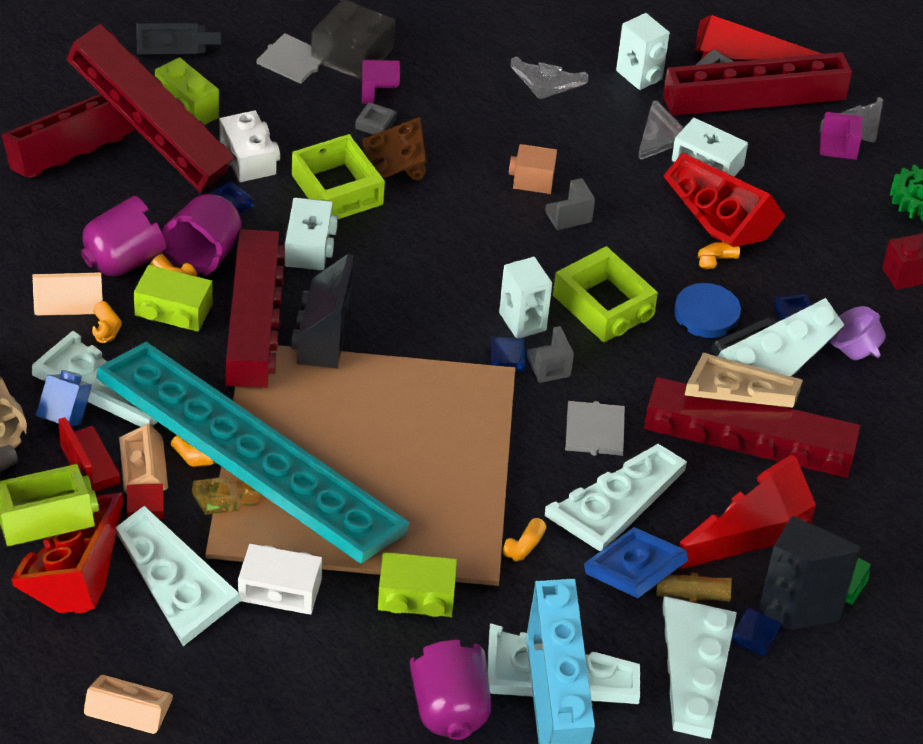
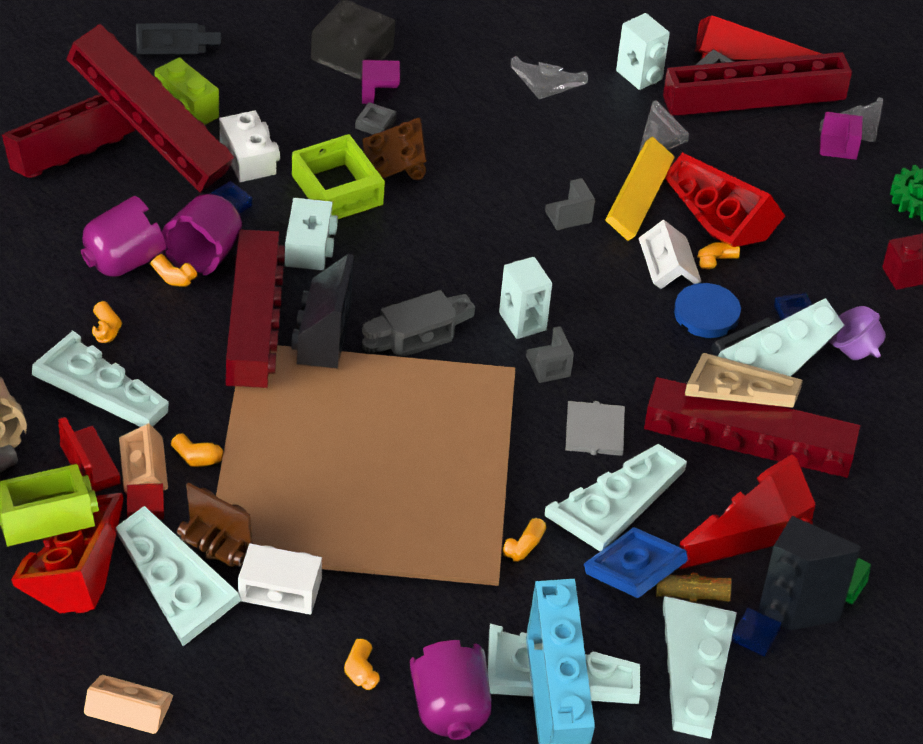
light nougat slope [33,273,103,316] -> none
brick [36,370,92,426] -> none
teal plate [96,342,410,564] -> none
lime brick [134,265,213,332] -> none
clear yellow plate [192,477,261,515] -> none
light grey piece [257,33,329,84] -> none
lime brick [378,552,457,617] -> none
clear blue tile [490,337,525,371] -> none
nougat brick [509,144,557,194] -> none
lime window [553,246,658,343] -> none
light aqua brick [672,118,748,177] -> none
none -> reddish brown hinge [177,482,253,567]
none -> light orange arm [344,639,380,690]
none -> dark grey hinge [362,290,475,357]
none -> yellow tile [605,136,675,241]
none -> white panel [639,220,701,289]

